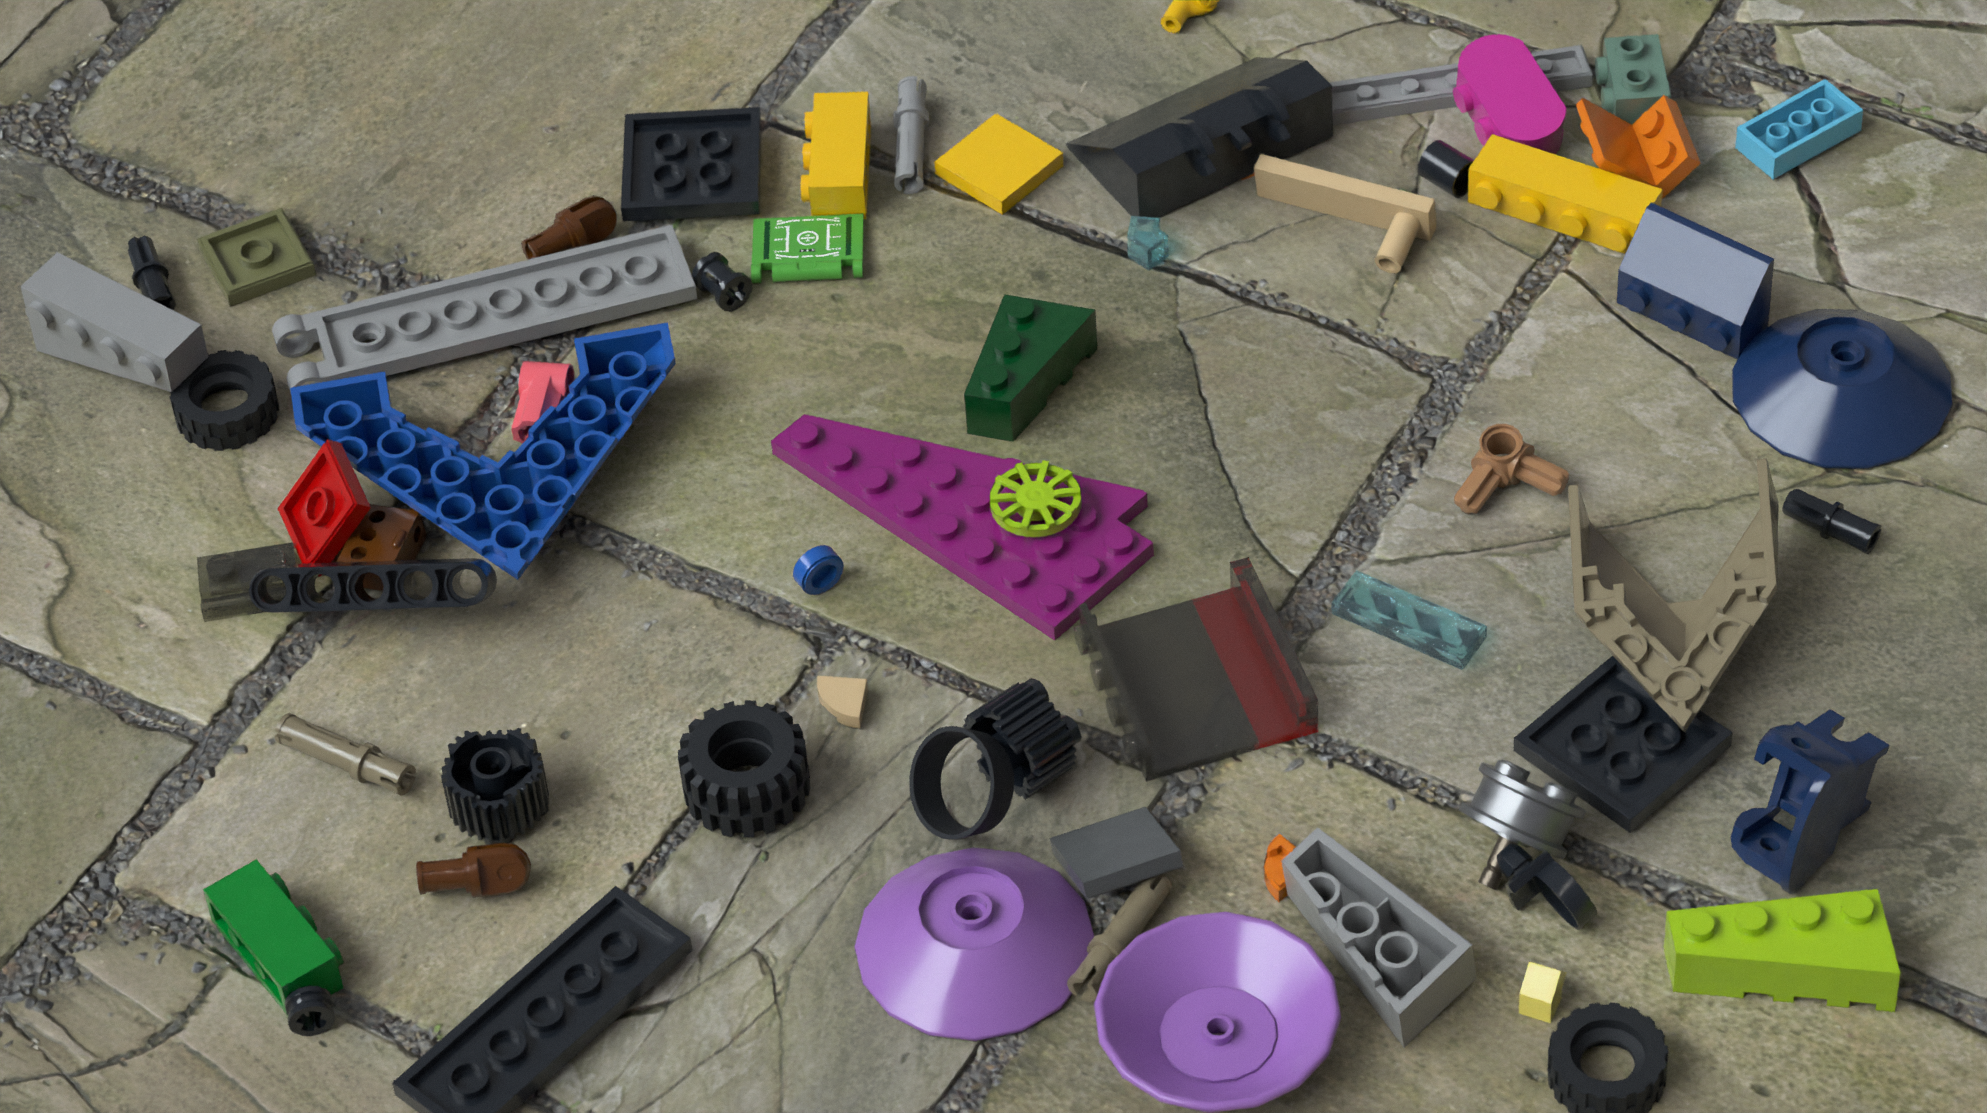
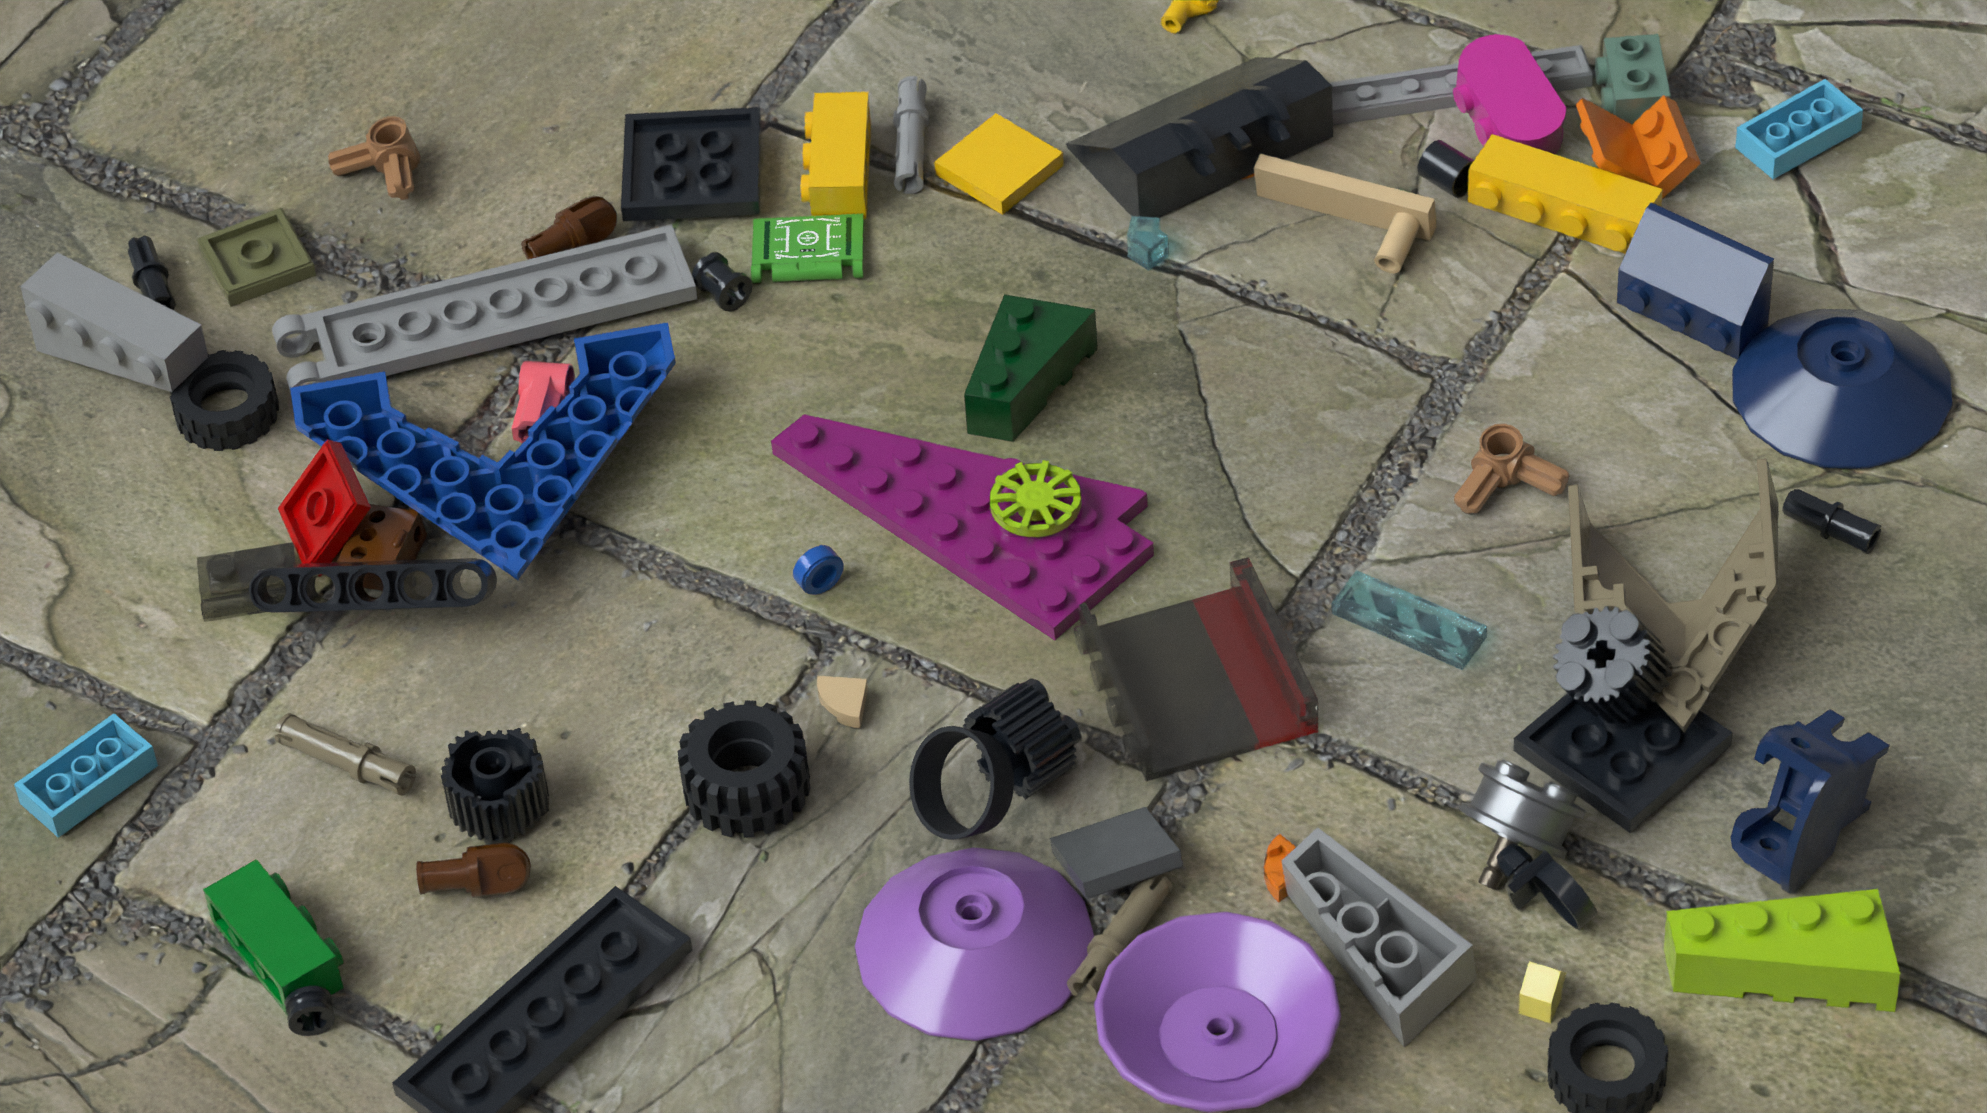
none -> medium azure piece [14,713,158,838]
none -> medium nougat axle [328,116,421,201]
none -> brick [1553,606,1672,724]

